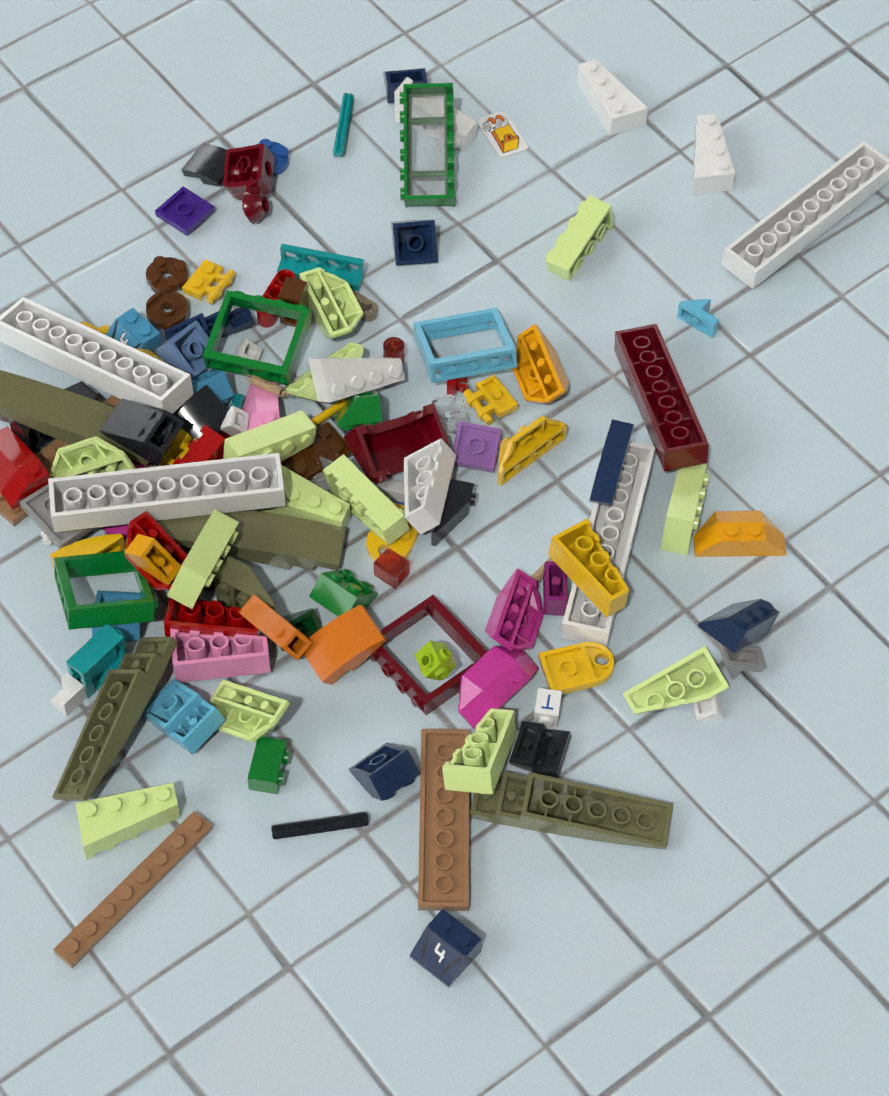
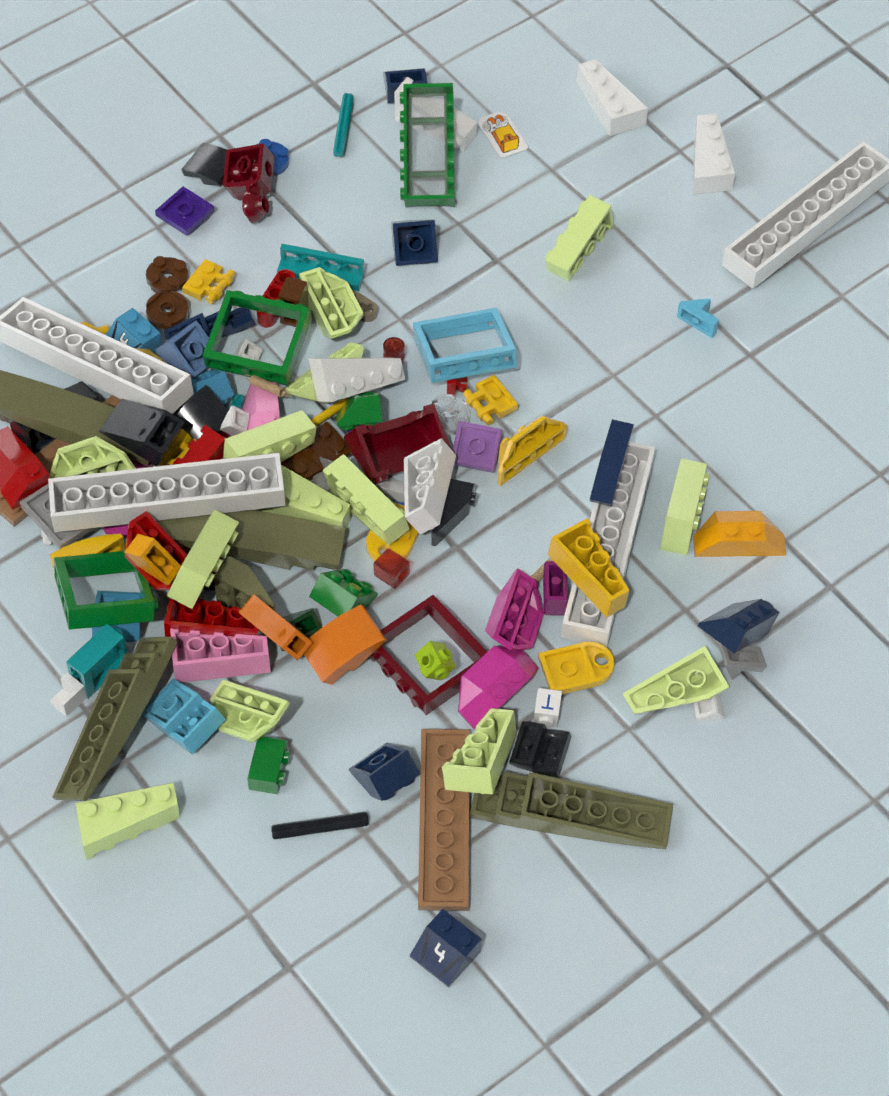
medium nougat plate [53,811,213,969] -> none
light orange wedge [512,324,569,404] -> none
dark red brick [614,324,709,472] -> none

